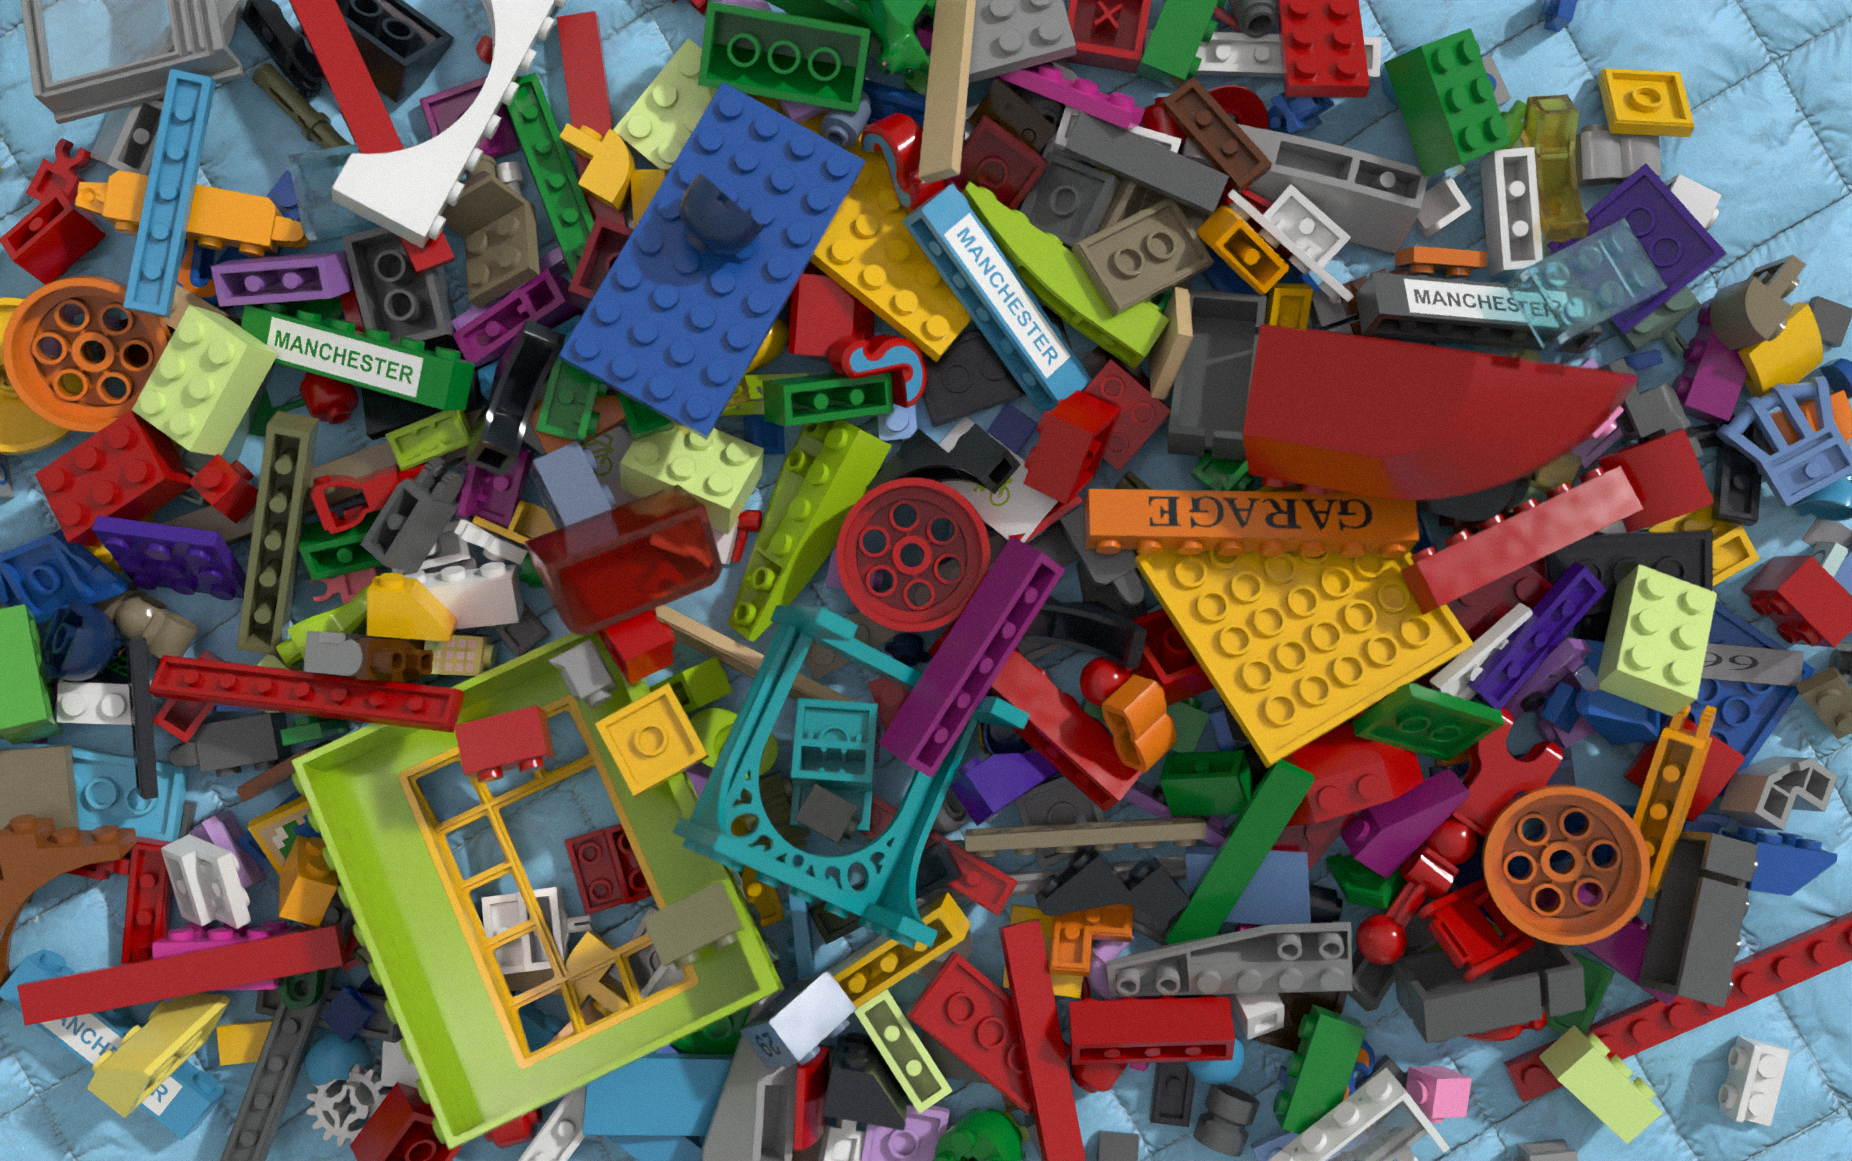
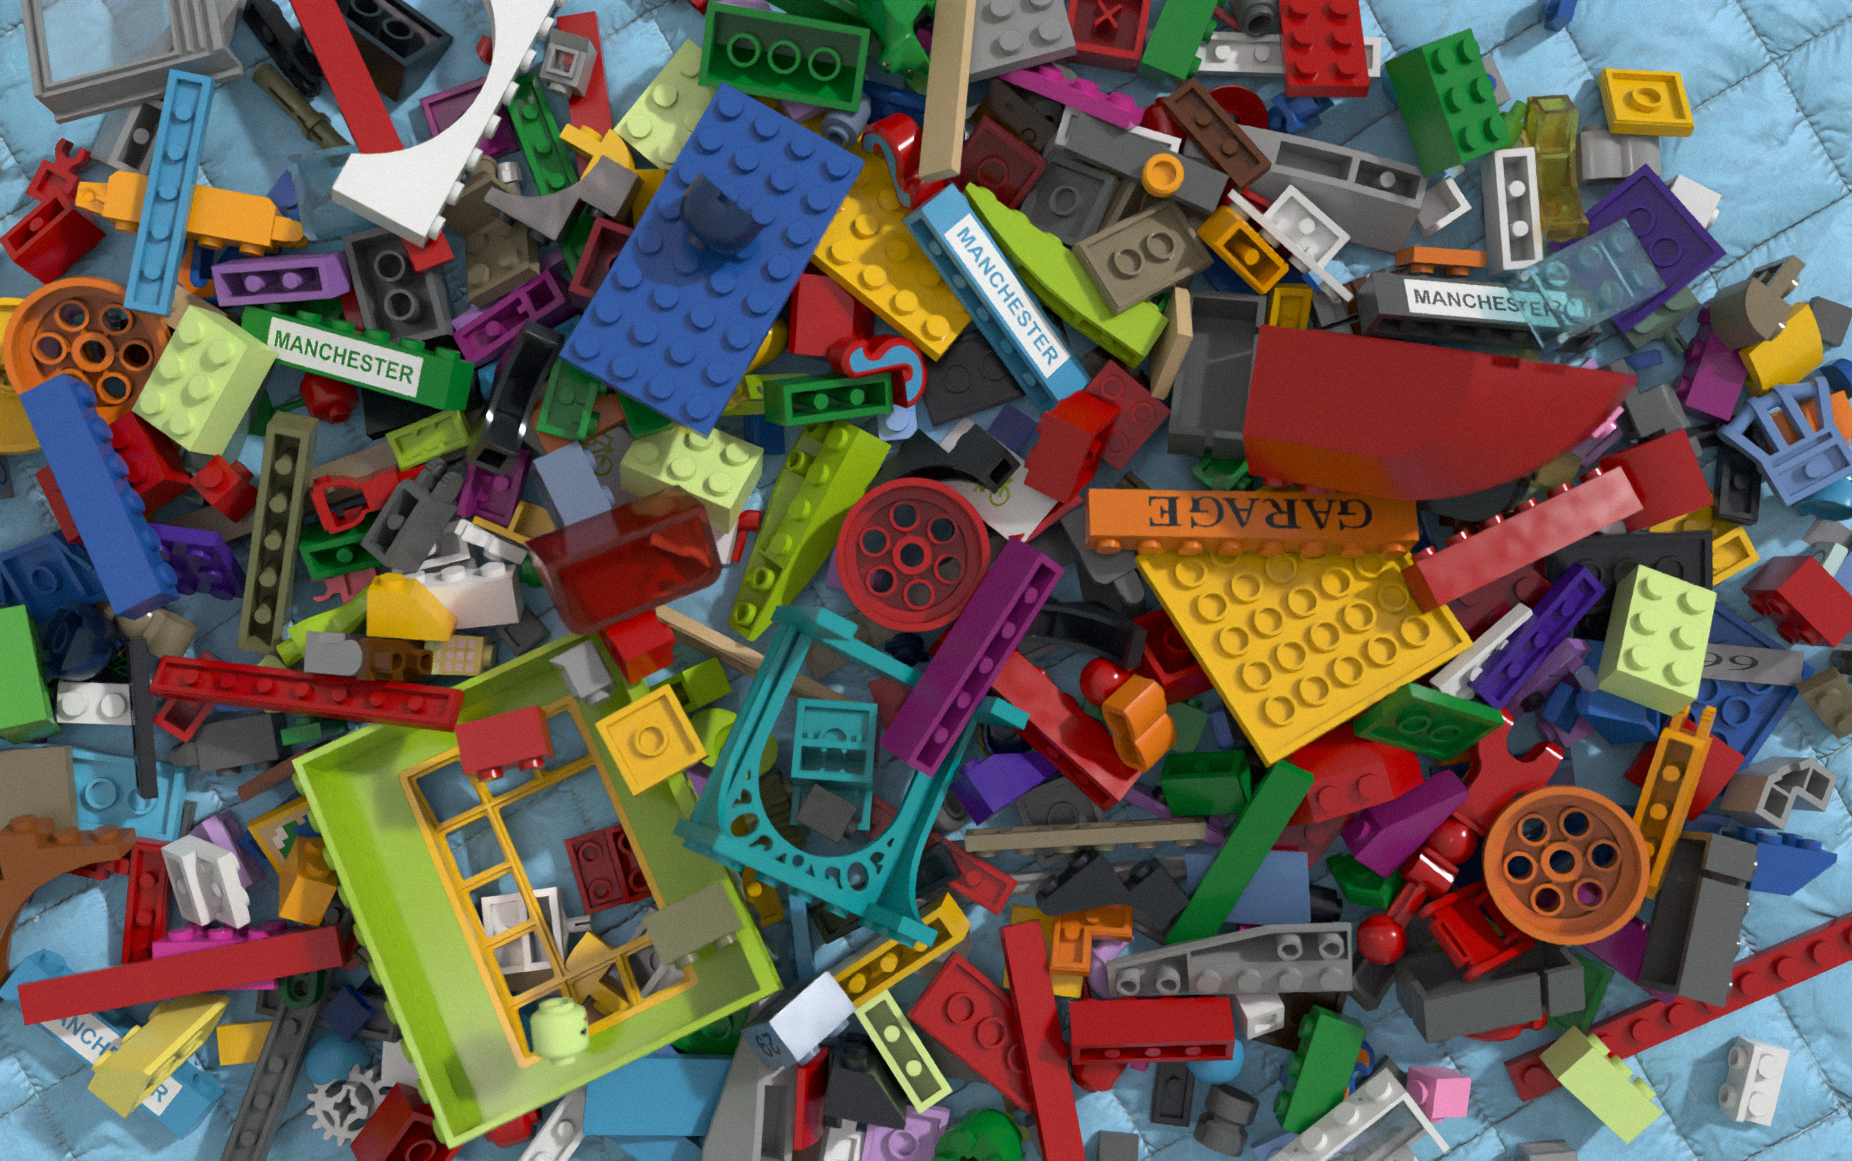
none -> blue brick [19,373,180,620]
none -> arch [483,155,645,247]
none -> yellowish green head [530,997,590,1066]
none -> light grey window [539,27,598,99]
none -> light orange tile [1141,153,1184,198]

